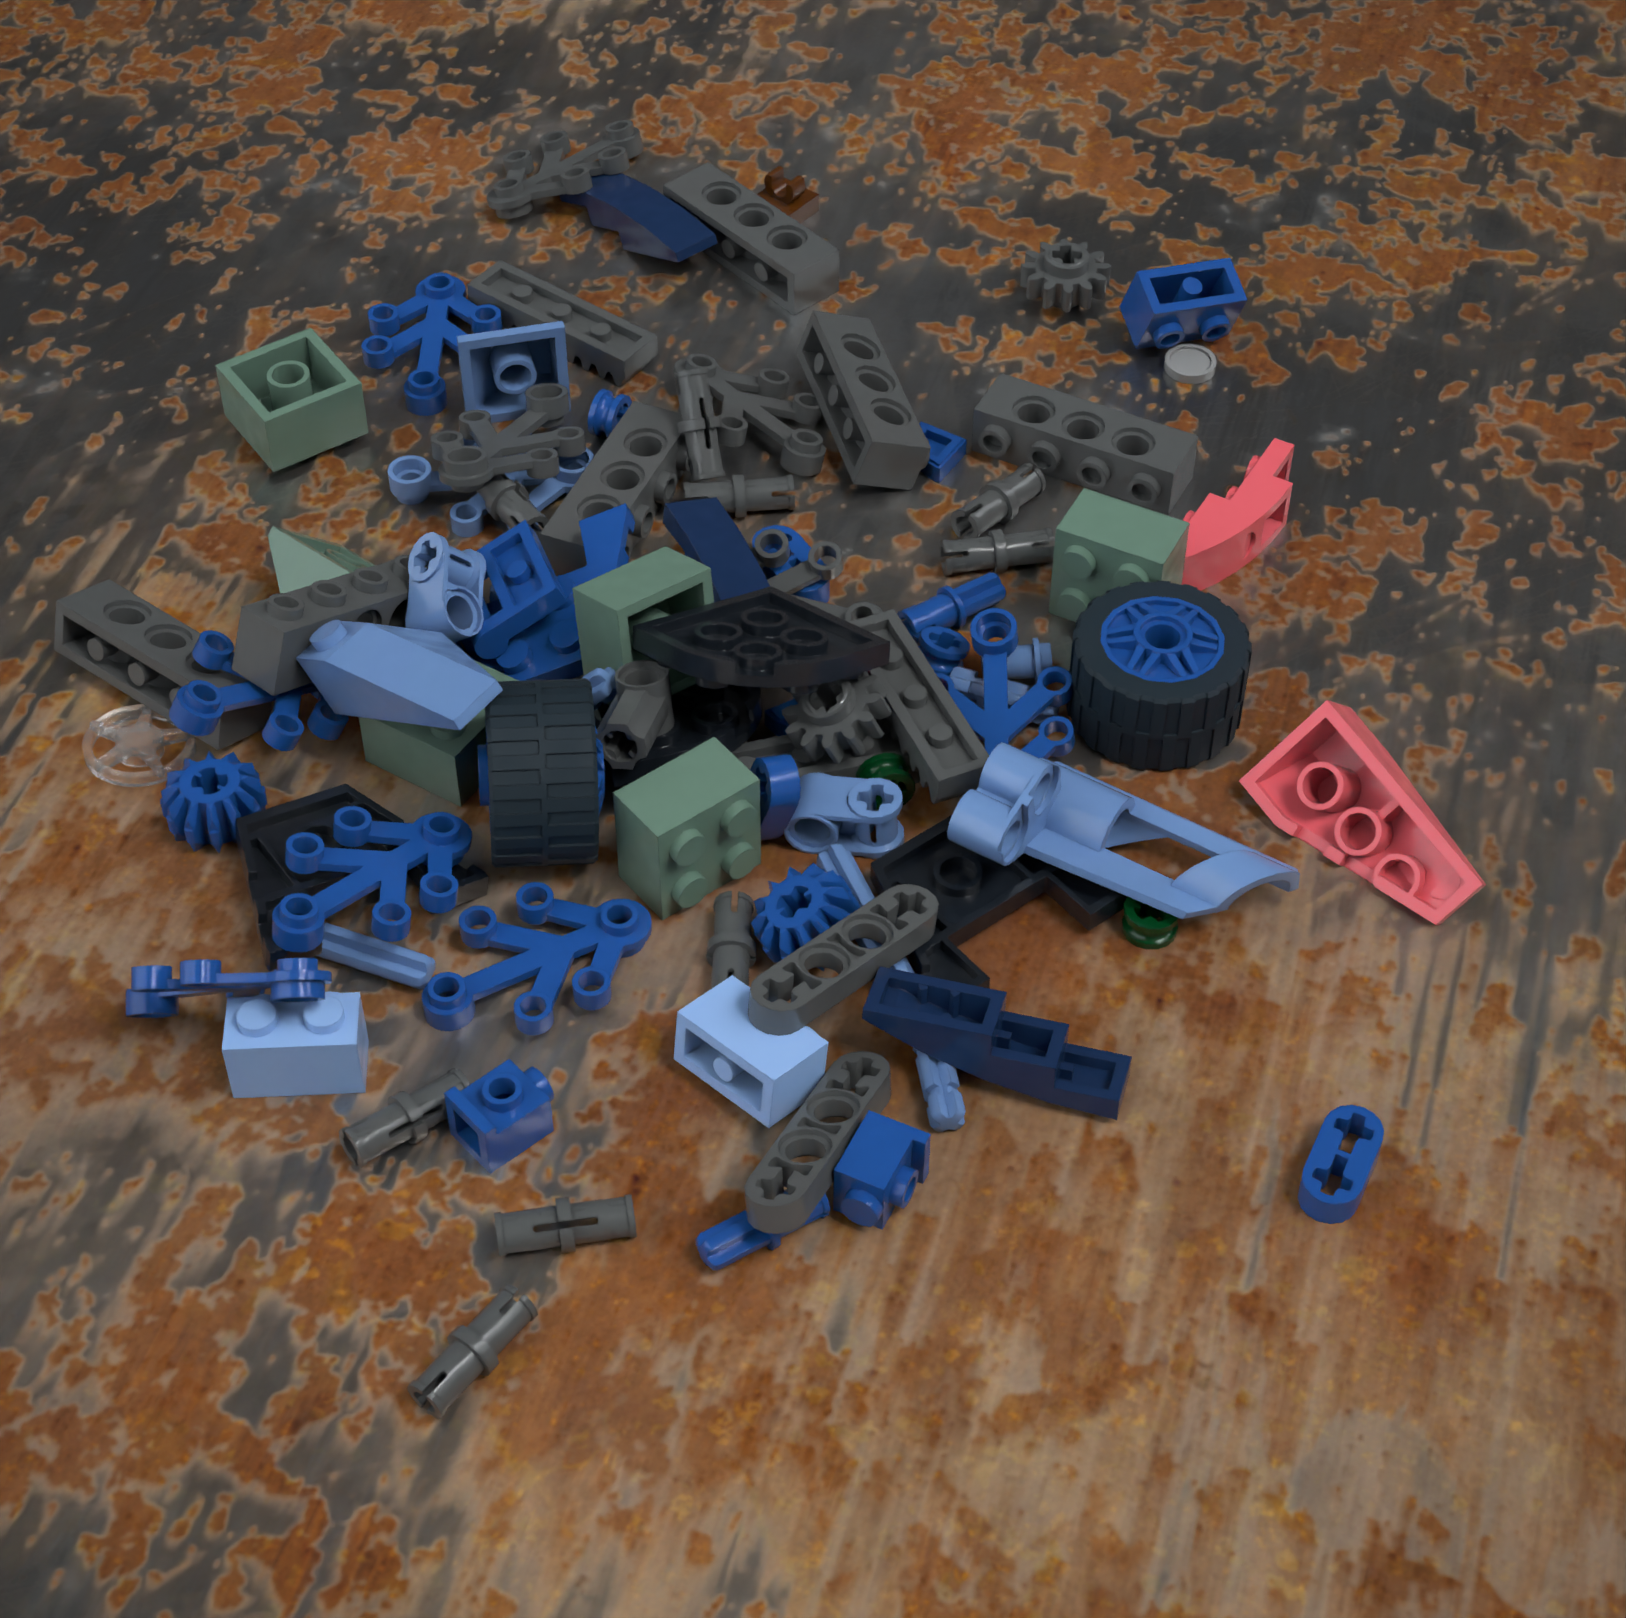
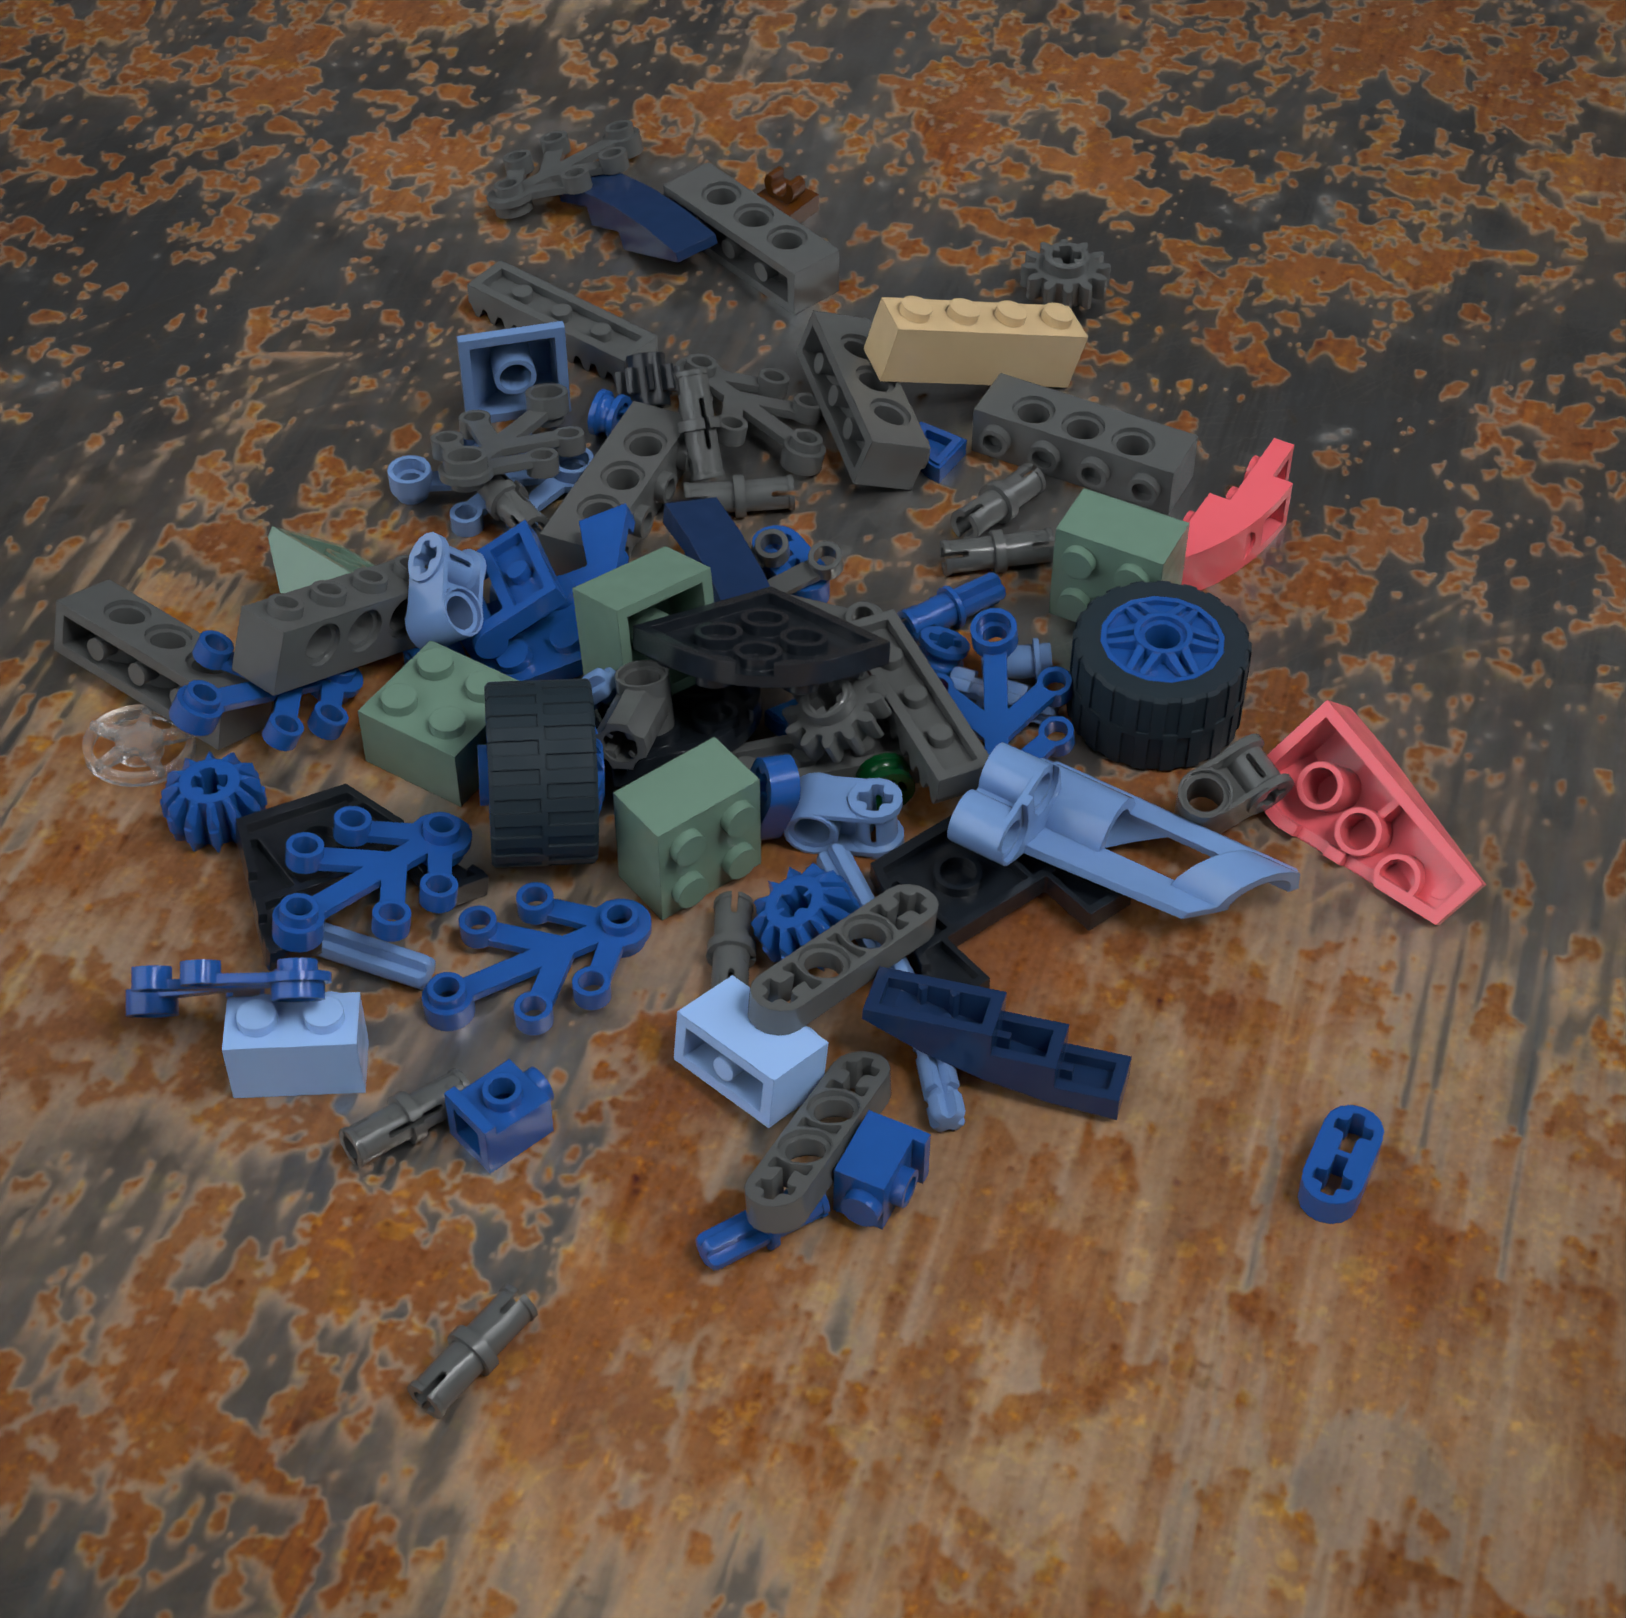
sand green brick [215,328,369,472] -> none
medium blue wedge [296,620,503,730] -> none
blue plant [362,273,502,416] -> none
dark grey pin [494,1194,637,1256] -> none
blue brick [1119,258,1248,349] -> none
dark green bush [1122,896,1179,949] -> none
light grey piece [1164,344,1217,384] -> none
none -> black gear [614,352,680,408]
none -> tan brick [863,296,1088,388]
none -> dark grey piece [1175,733,1294,834]

